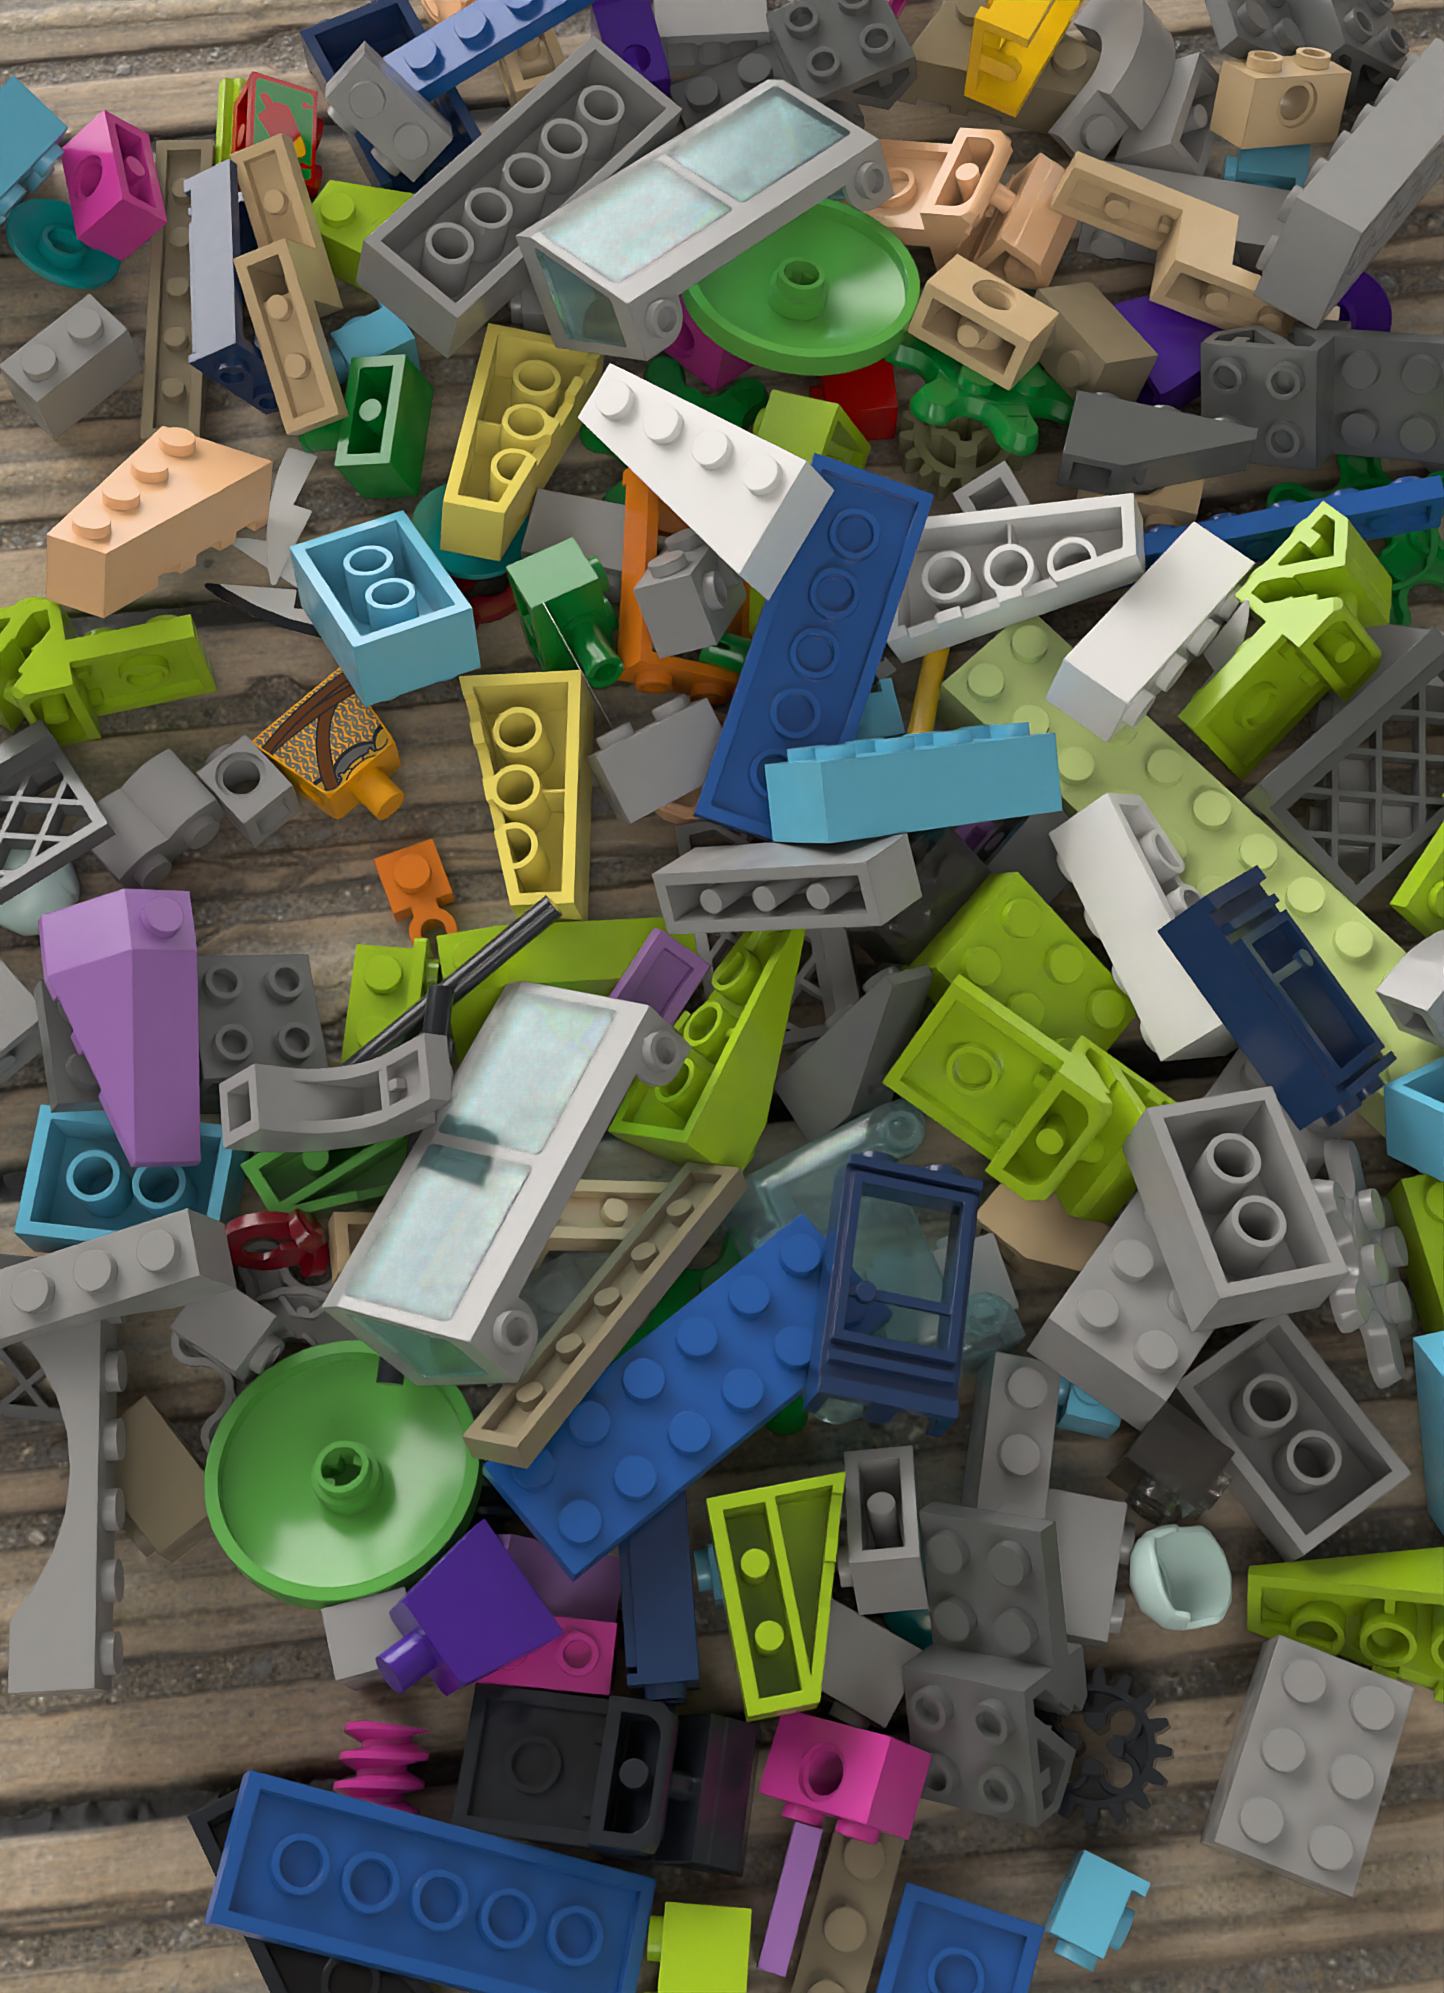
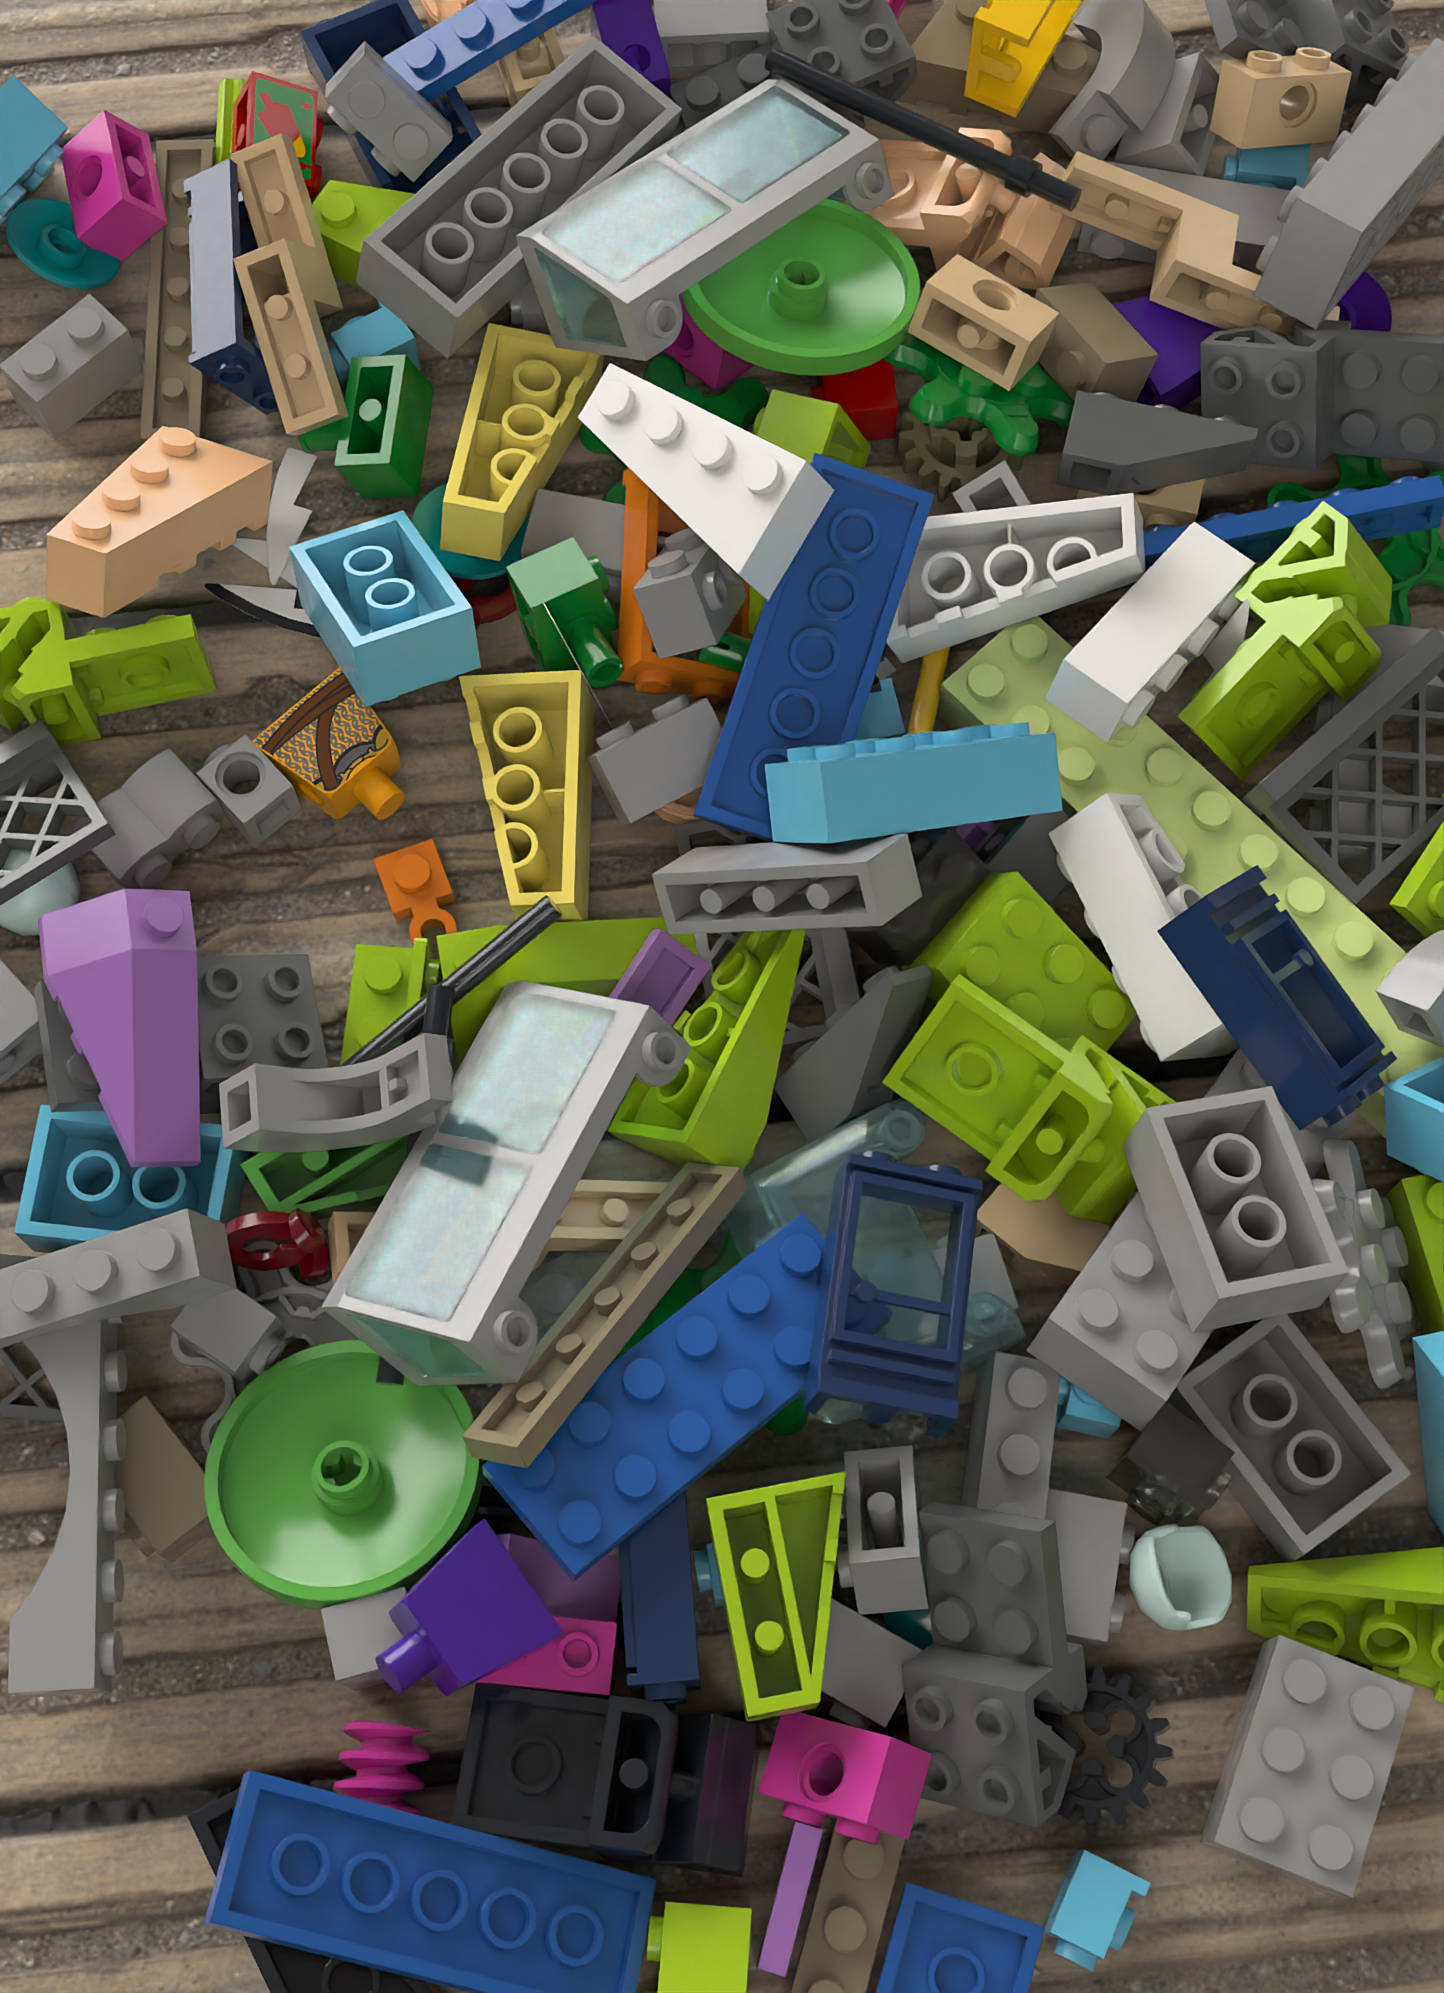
none -> black bar [765,47,1082,212]

